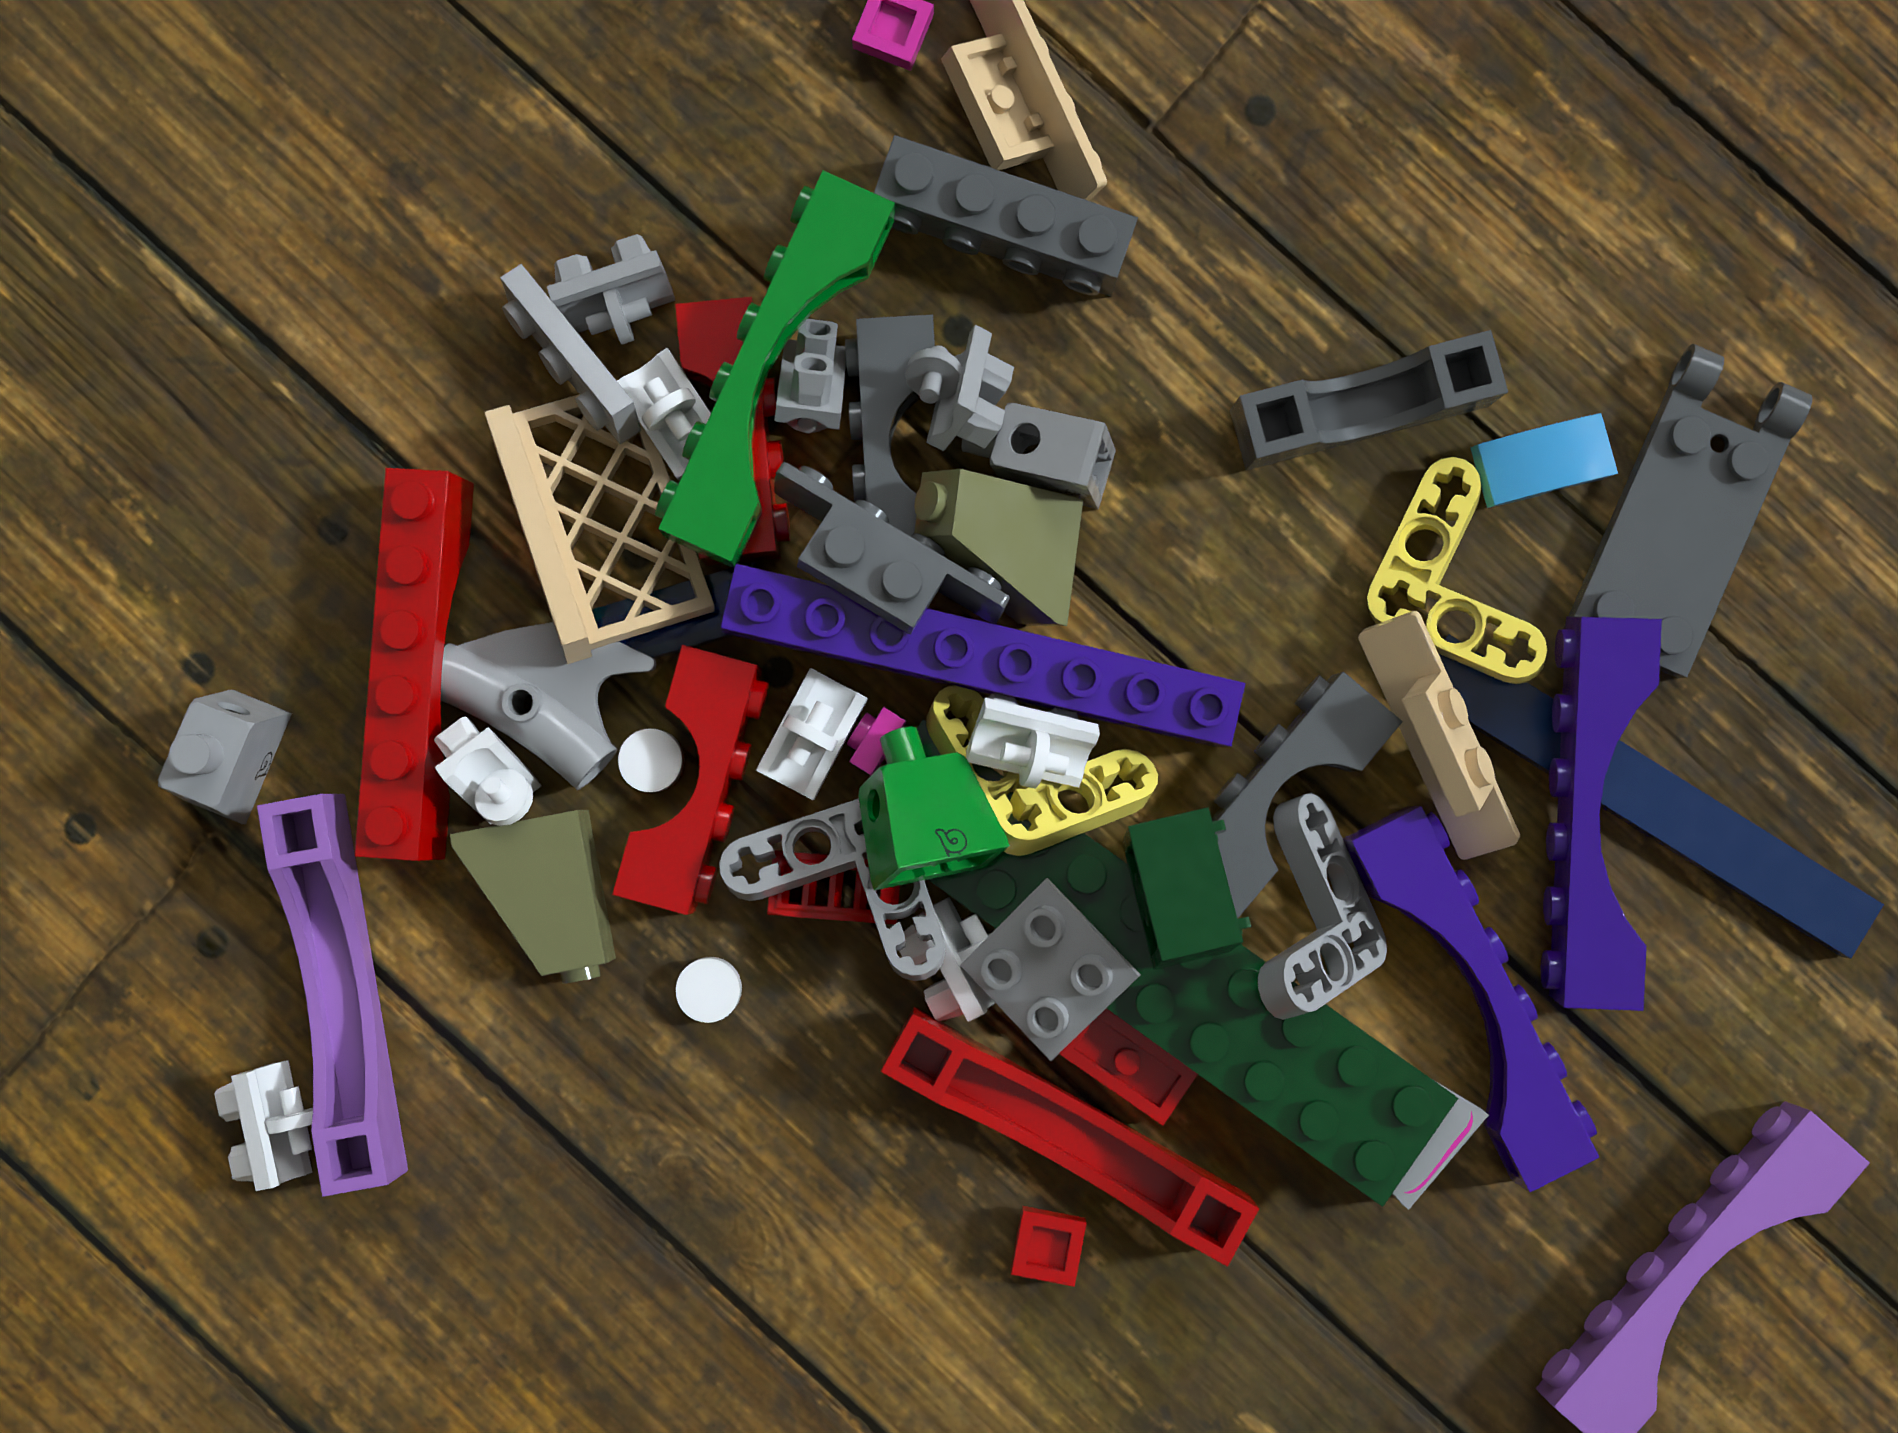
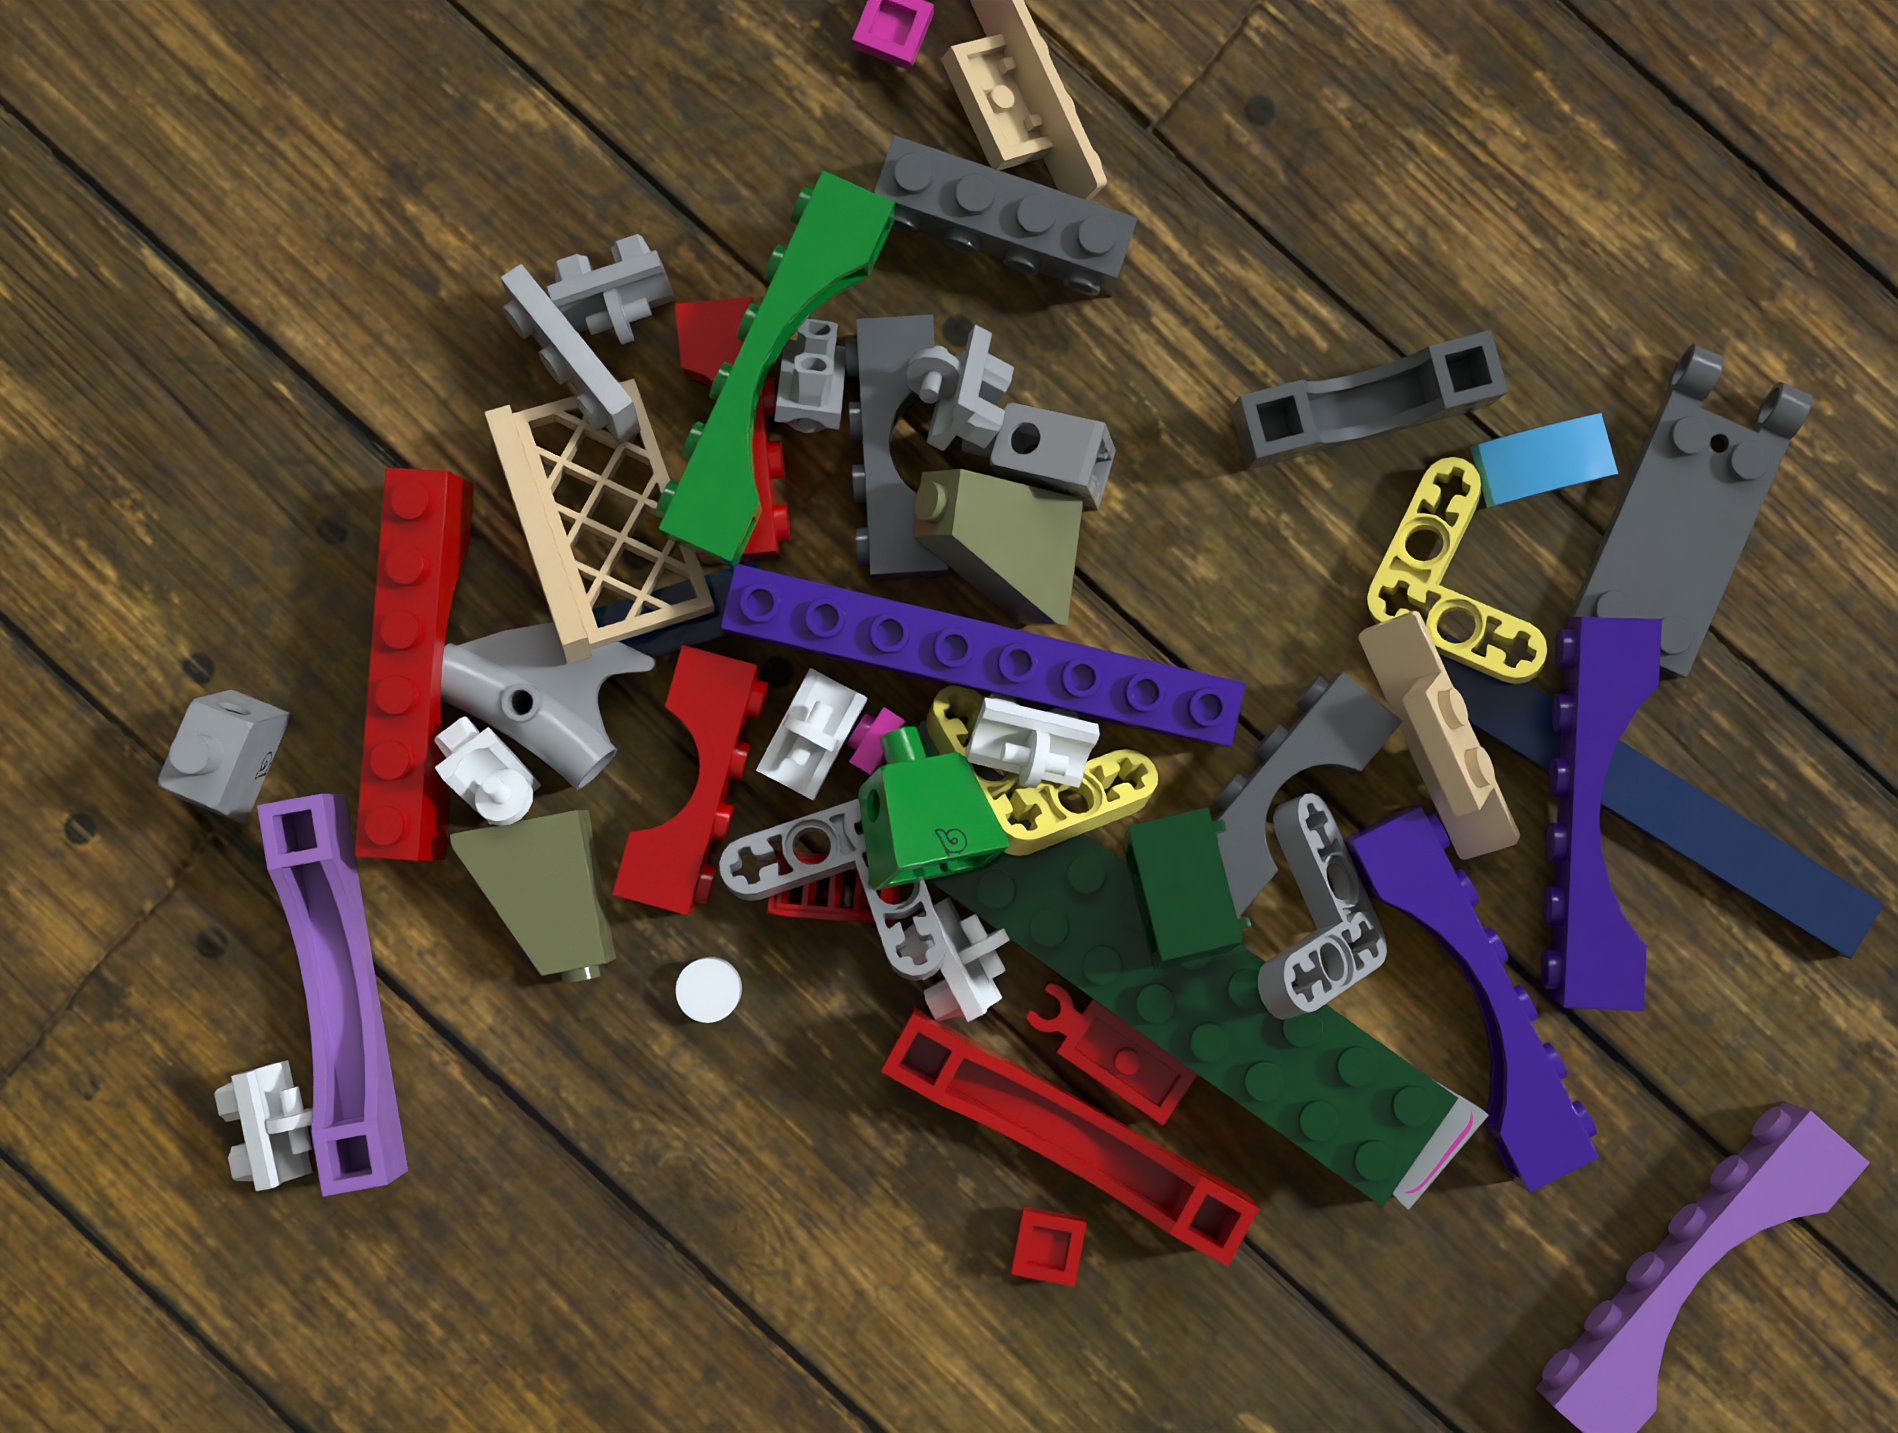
white hips [617,348,711,481] -> none
white tile [618,729,685,792] -> none
dark grey bracket [774,462,1010,635] -> none
light grey hinge [960,878,1141,1061] -> none

